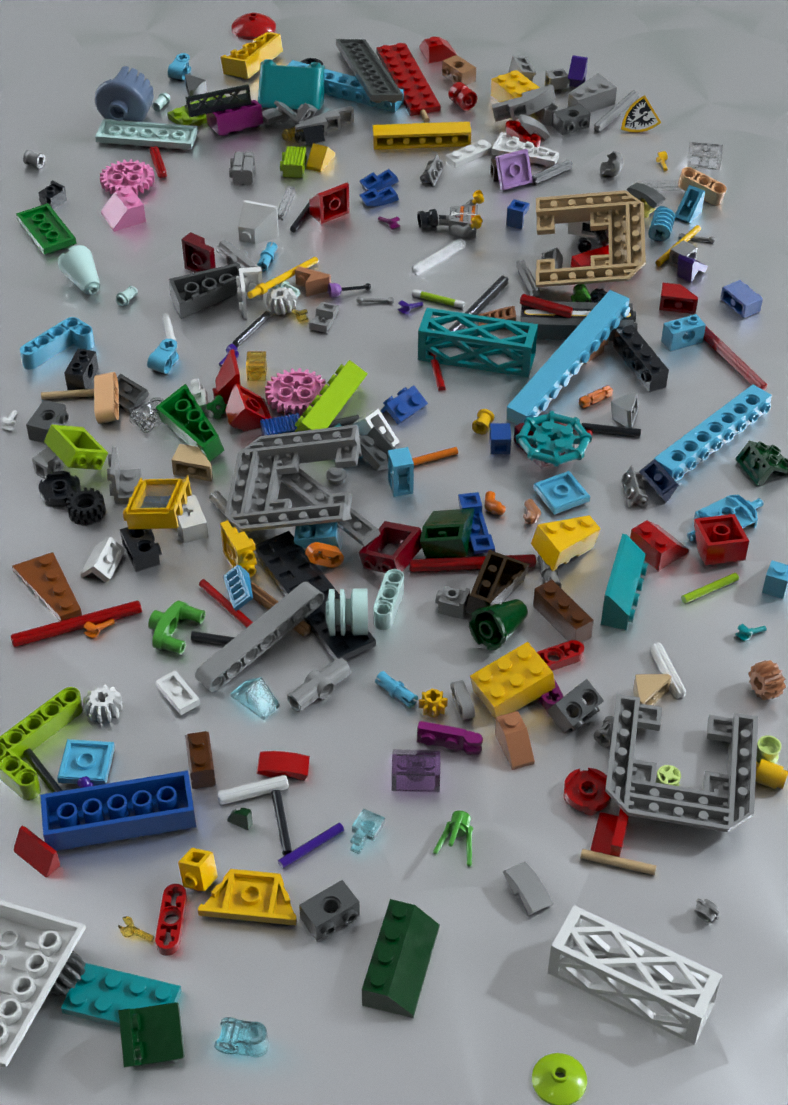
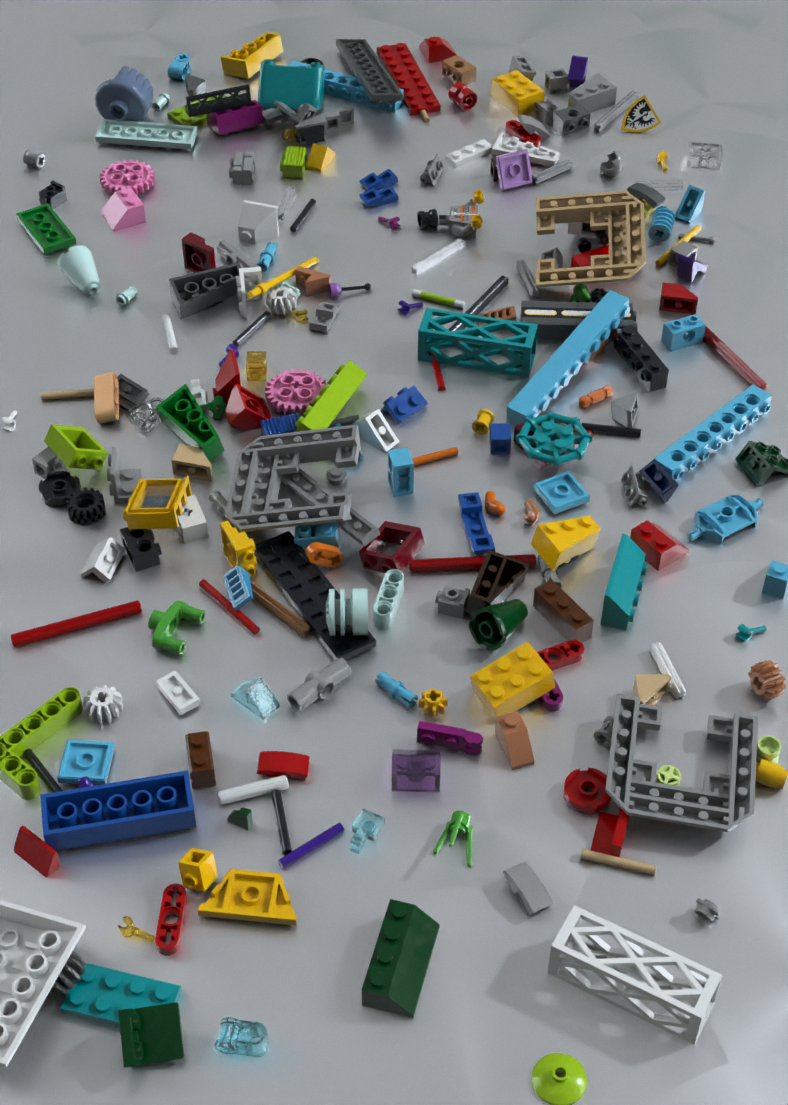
dark orange wing [12,552,82,621] -> none
medium azure beam [19,317,95,369] -> none
dark grey brick [26,400,69,443] -> none
black brick [64,349,99,390] -> none
orange hand [84,619,115,639] -> none
medium azure piece [147,339,179,374] -> none
red axle [150,146,167,179] -> none
black bar [191,631,235,645] -> none
light grey beam [195,581,324,692] -> none
red dish [231,13,276,40] -> none
dark grey brick [299,880,360,941] -> none
red slope [309,183,350,224] -> none
light grey hinge [356,296,394,304] -> none
dark grey bracket [359,427,396,471] -> none
yellow brick [372,122,471,150] -> none
dark green slope [420,508,474,559] -> none
light grey beam [450,680,475,720] -> none
light grey slope [492,84,556,122] -> none
blue panel [506,199,530,229] -> none
red axle [520,294,573,318] -> none
dark grey brick [546,679,604,733] -> none
light nougat beam [678,167,727,206] -> none
lime bar [681,573,739,604] -> none
red slope [694,514,749,565] -> none
brick [720,280,763,319] -> none

